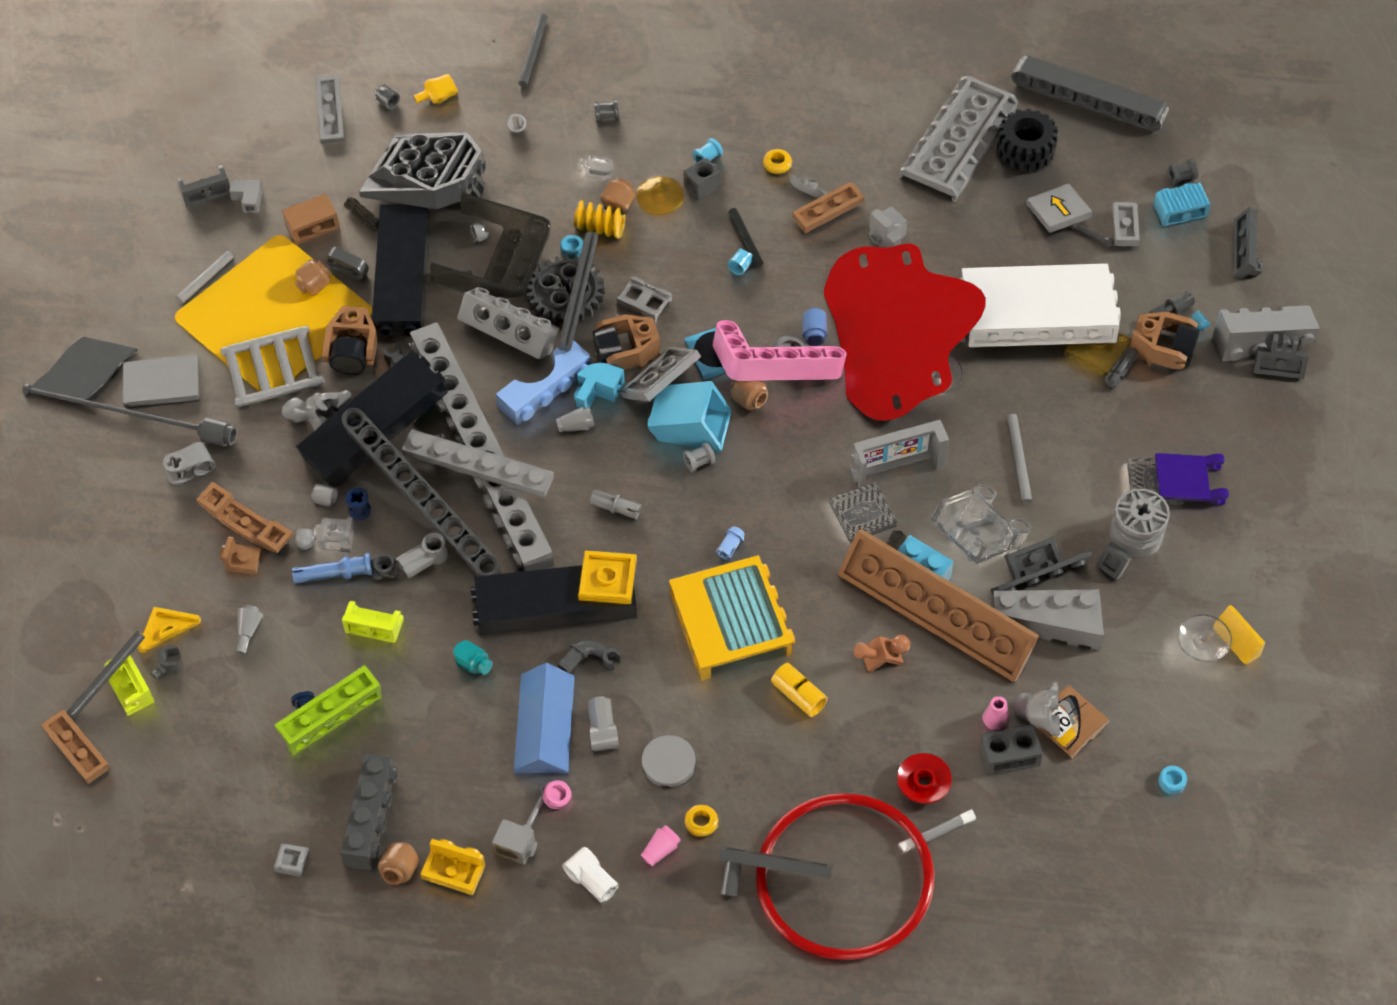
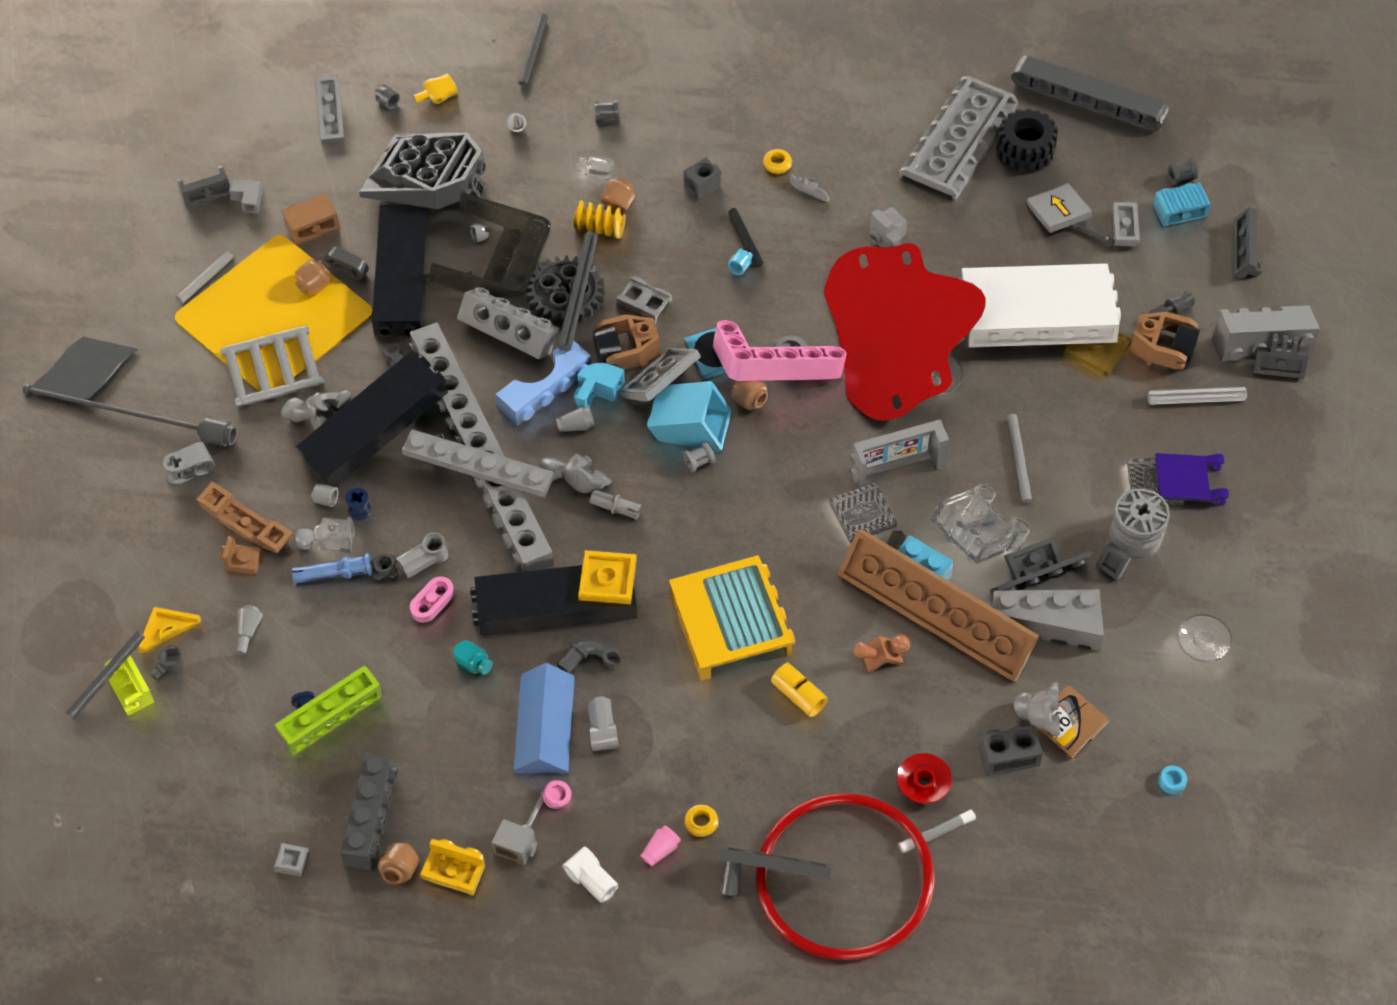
medium nougat plate [41,709,110,784] -> none
light grey tile [123,355,200,408] -> none
piece [322,306,377,375] -> none
dark grey beam [342,408,501,576] -> none
neon yellow hinge [342,601,404,643] -> none
clear smoke axle [344,196,379,232] -> none
medium azure tile [560,235,583,259] -> none
clear yellow dish [637,176,684,215] -> none
light grey tile [642,735,696,787] -> none
medium azure bush [692,138,723,163] -> none
light blue pin [716,526,745,561] -> none
medium nougat plate [792,182,865,234] -> none
medium blue brick [802,308,827,346] -> none
bright pink cone [983,696,1009,730] -> none
dark grey axle [1104,347,1138,388] -> none
medium azure hinge [1191,310,1211,332] -> none
yellow slope [1213,605,1265,665] -> none
none -> bright pink plate [410,577,454,623]
none -> light grey animal [540,453,612,493]
none -> light grey axle [1147,386,1247,405]

